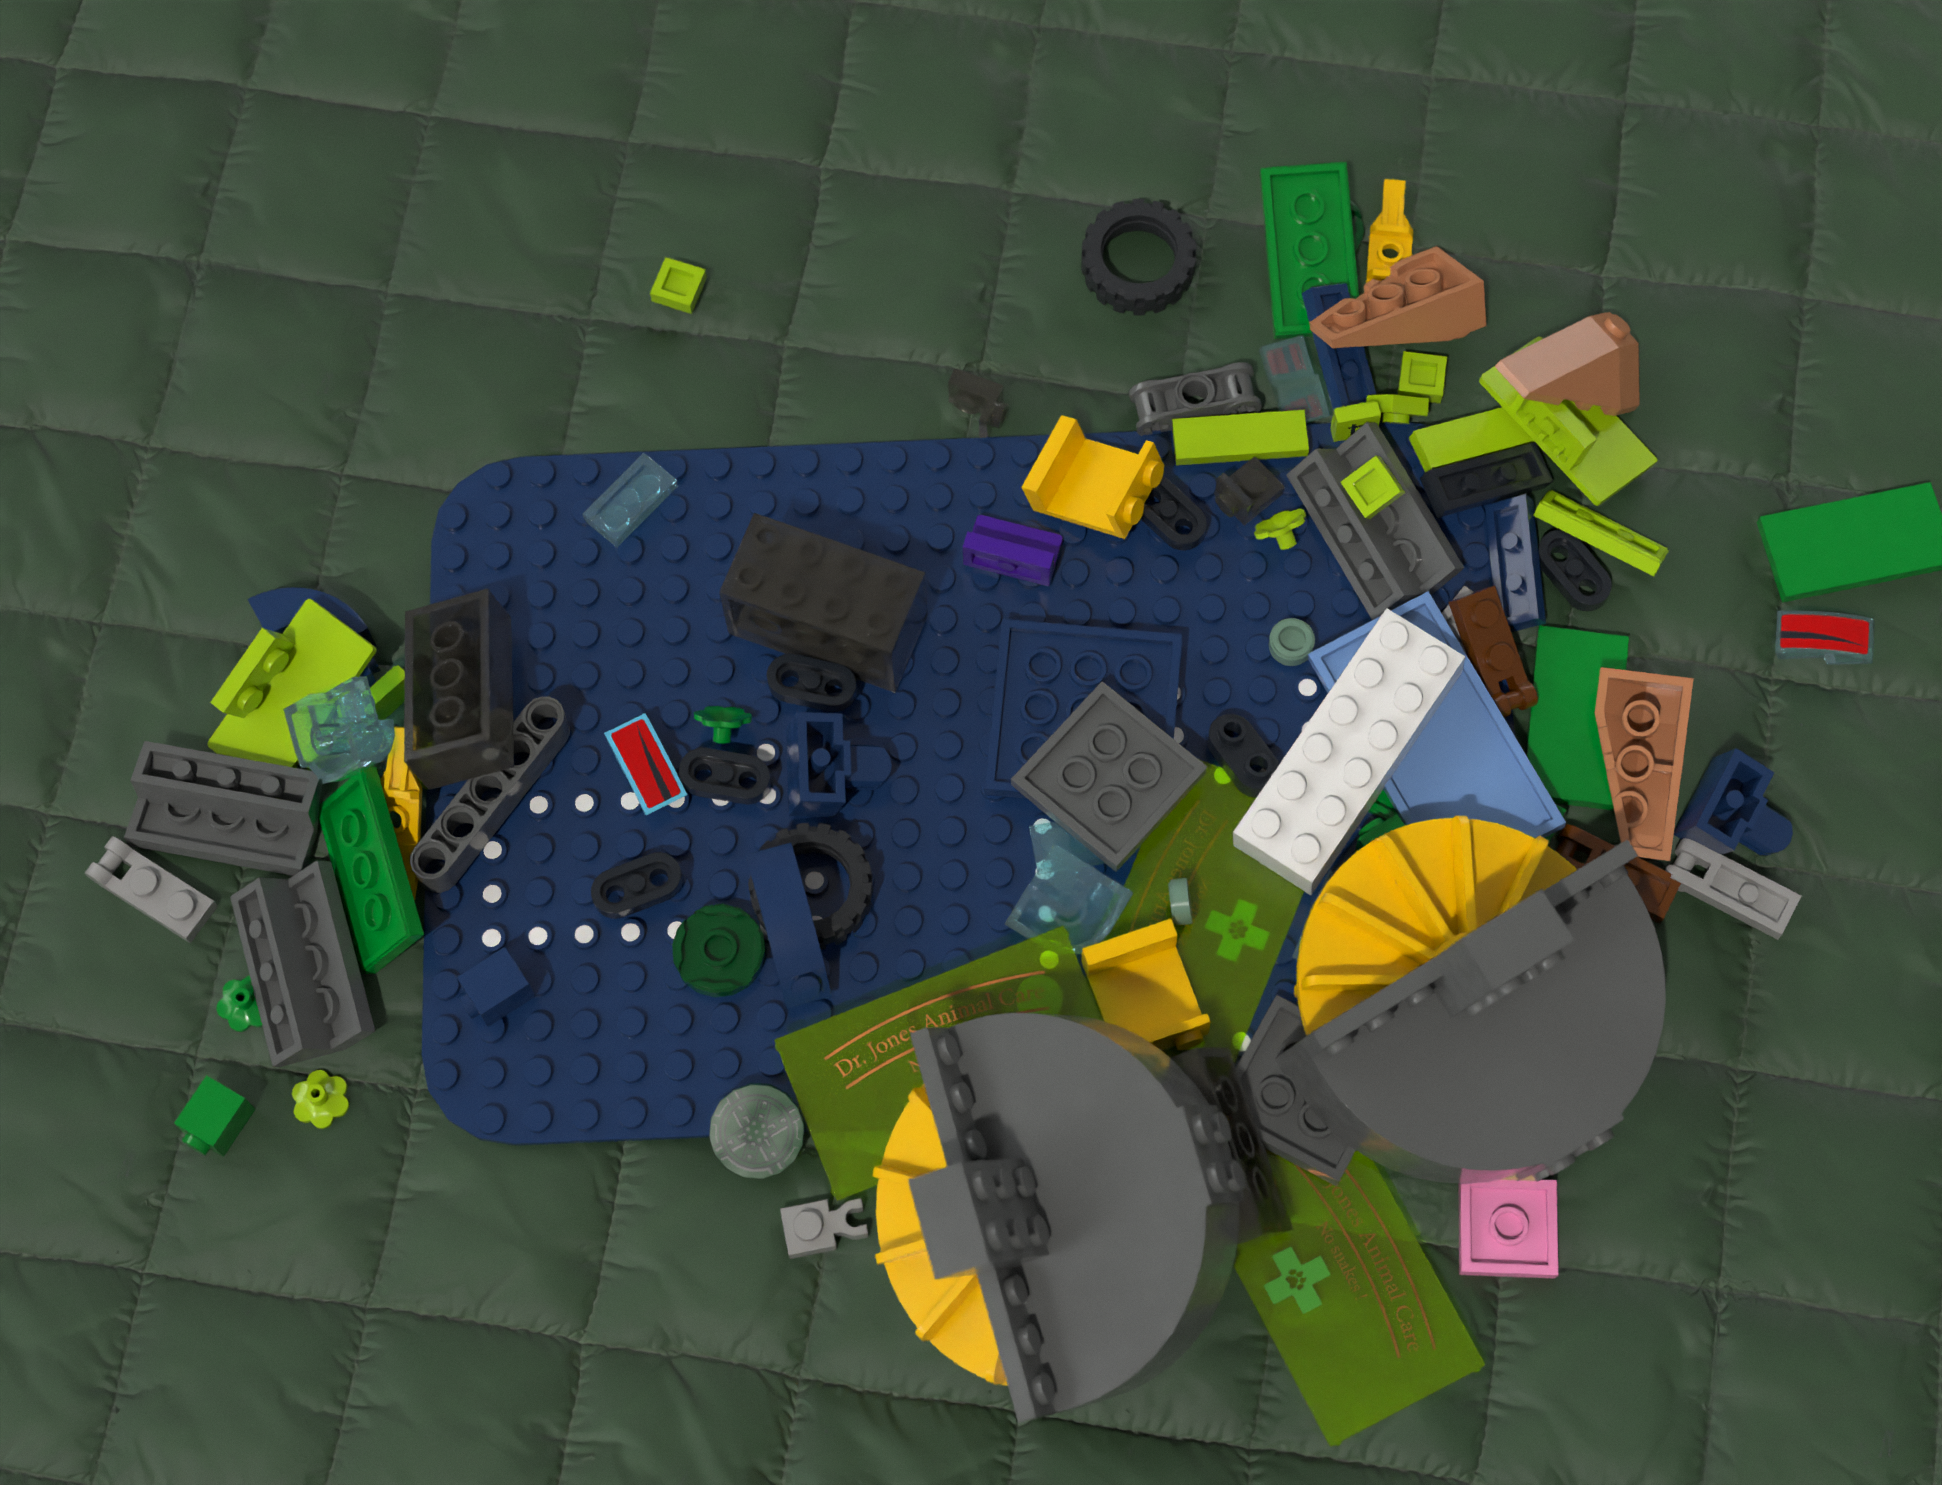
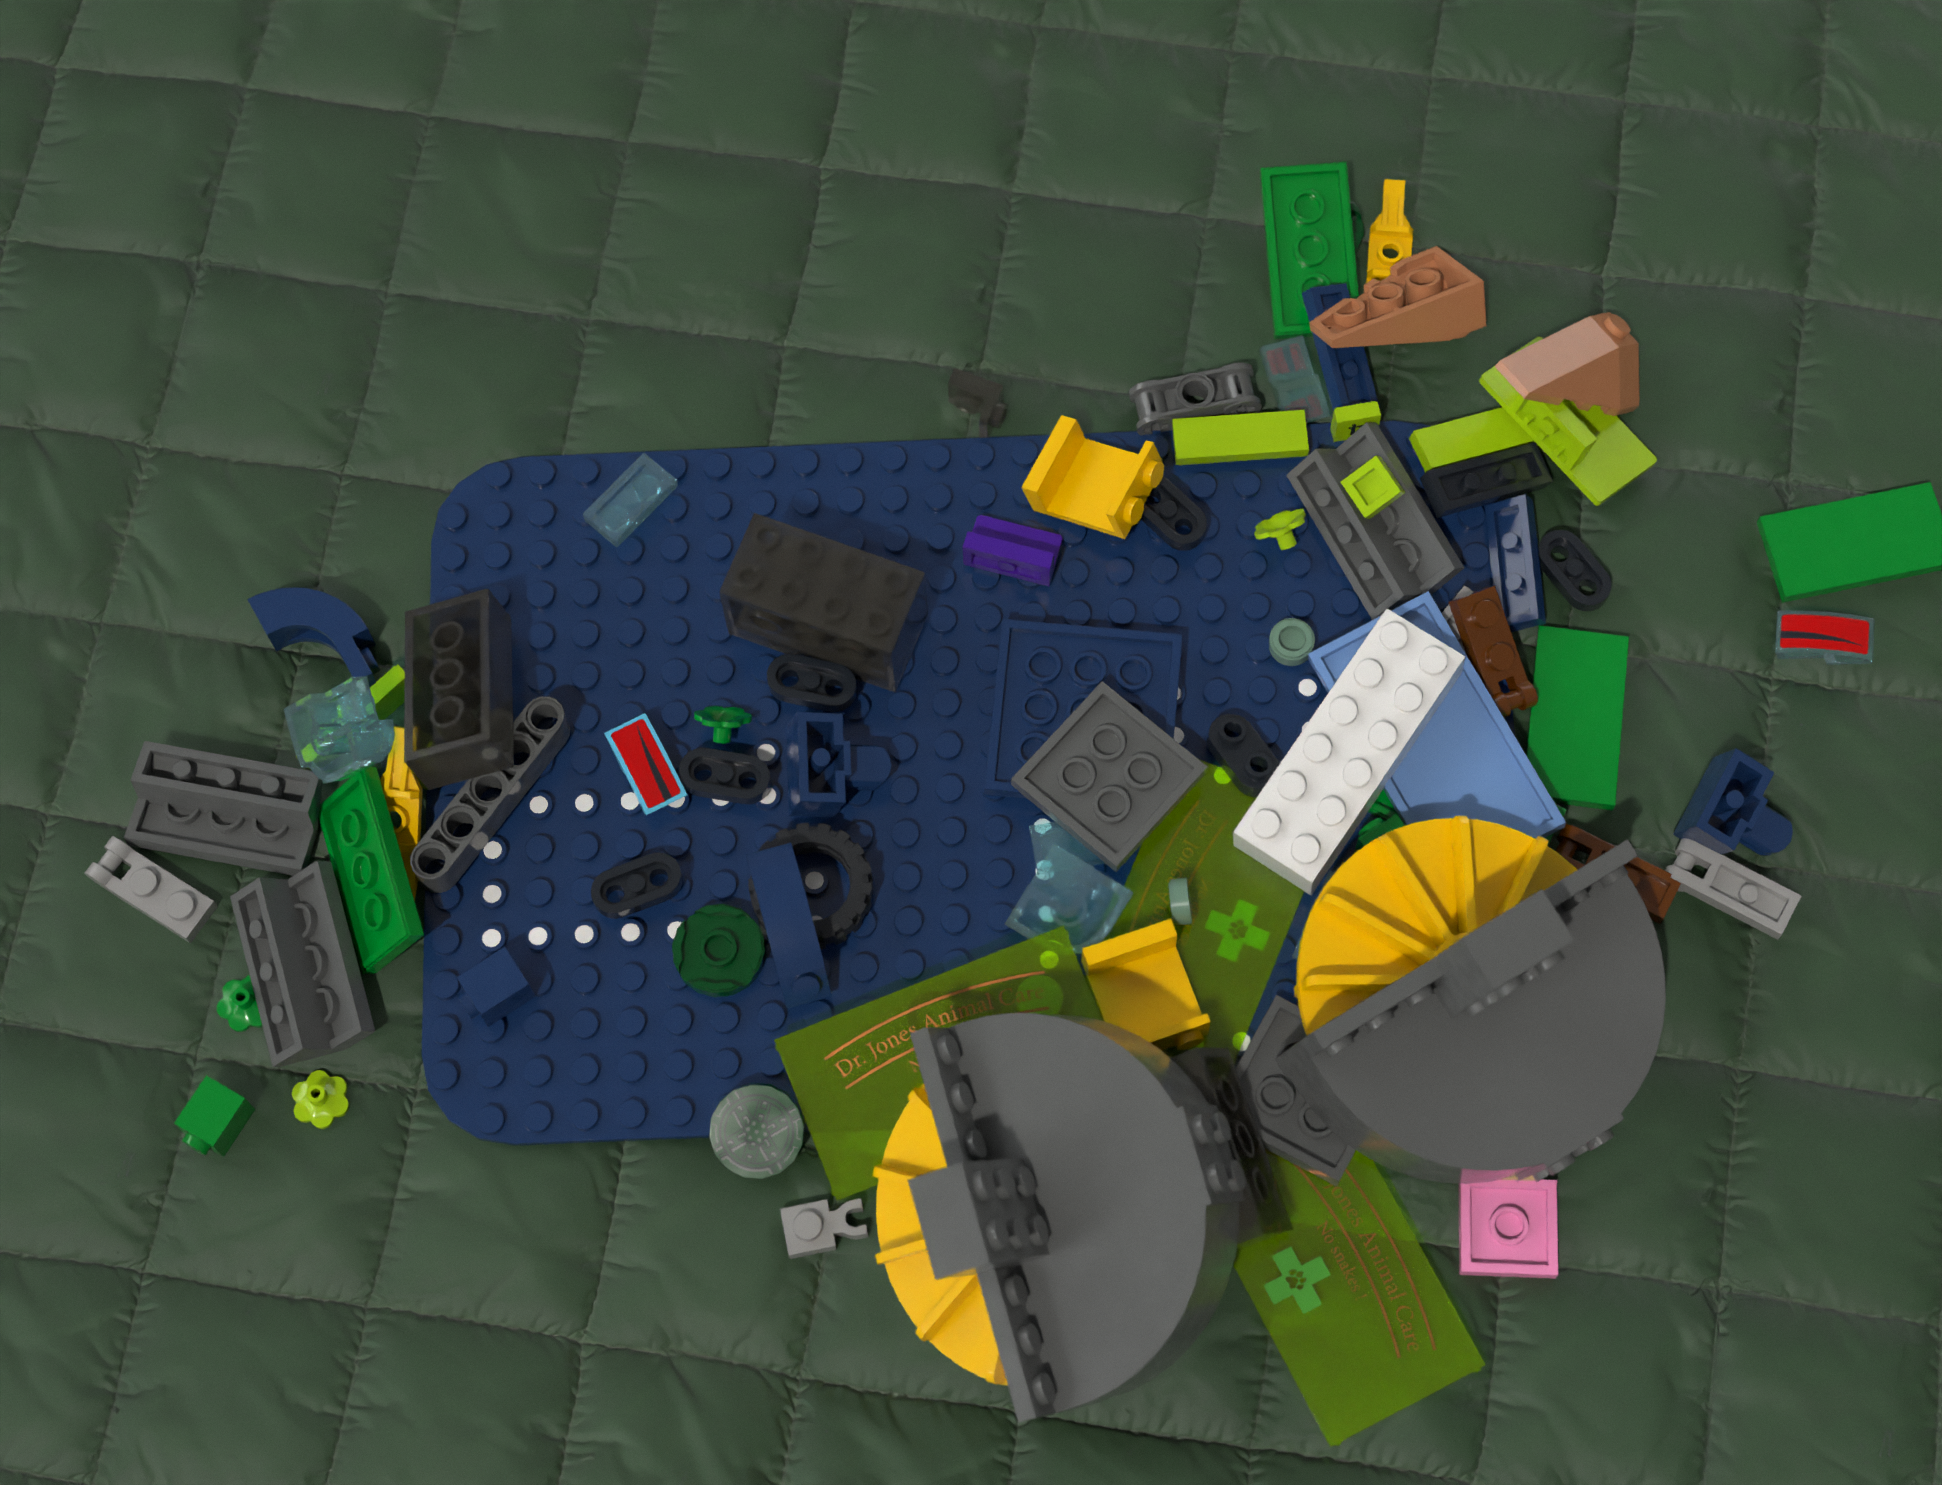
lime bracket [207,599,377,768] -> none
lime plate [650,257,707,314] -> none
black tyre [1081,199,1197,316] -> none
clear smoke bracket [1214,456,1285,526] -> none
lime plate [1366,394,1429,424] -> none
lime plate [1397,351,1447,404] -> none
lime tile [1533,490,1669,576] -> none
nougat wedge [1595,667,1694,862] -> none

